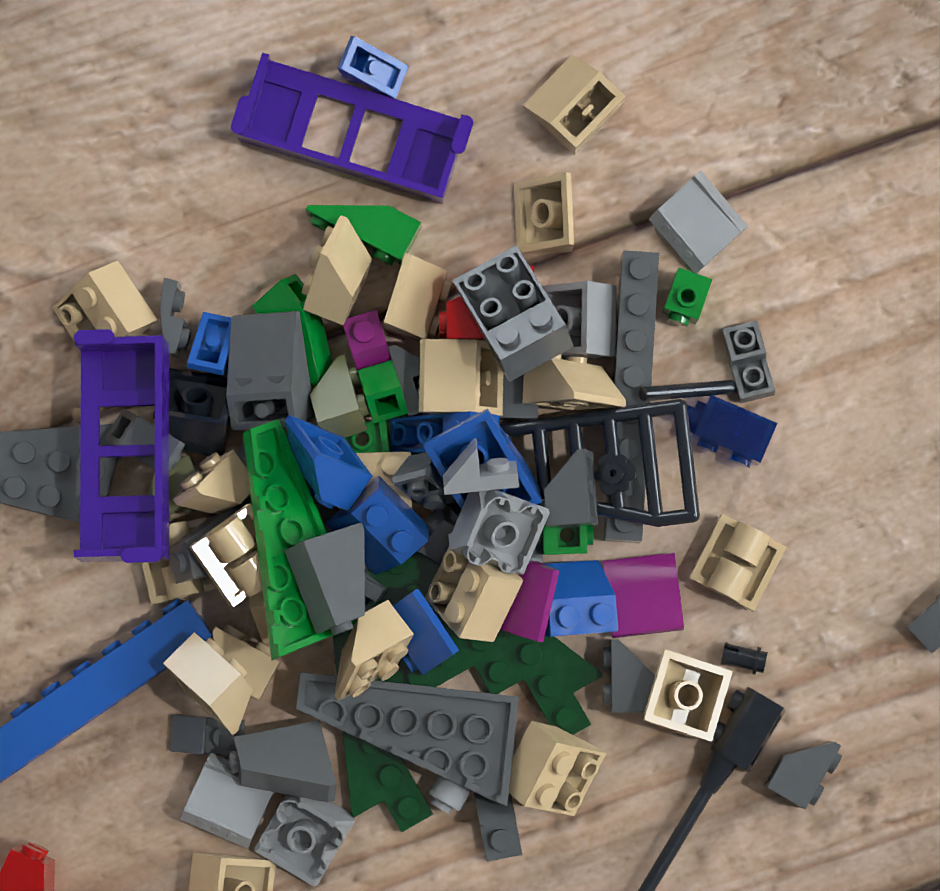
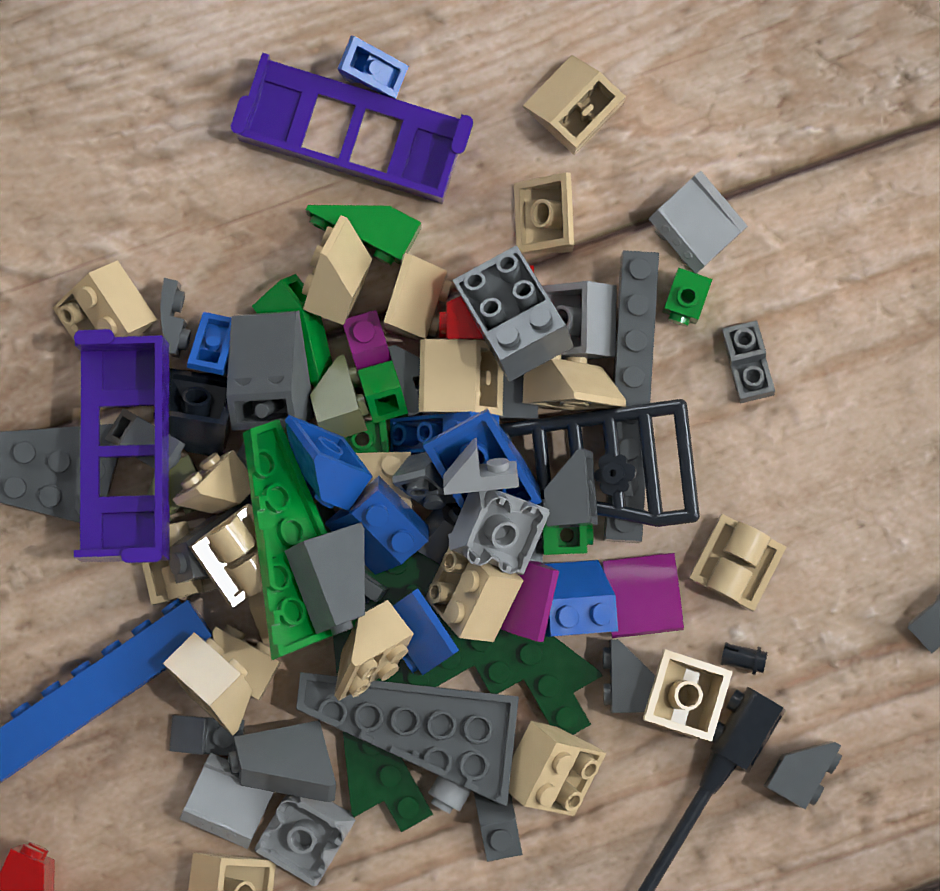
black bar [639,380,737,401] -> none
clear blue hinge [671,395,778,468] -> none

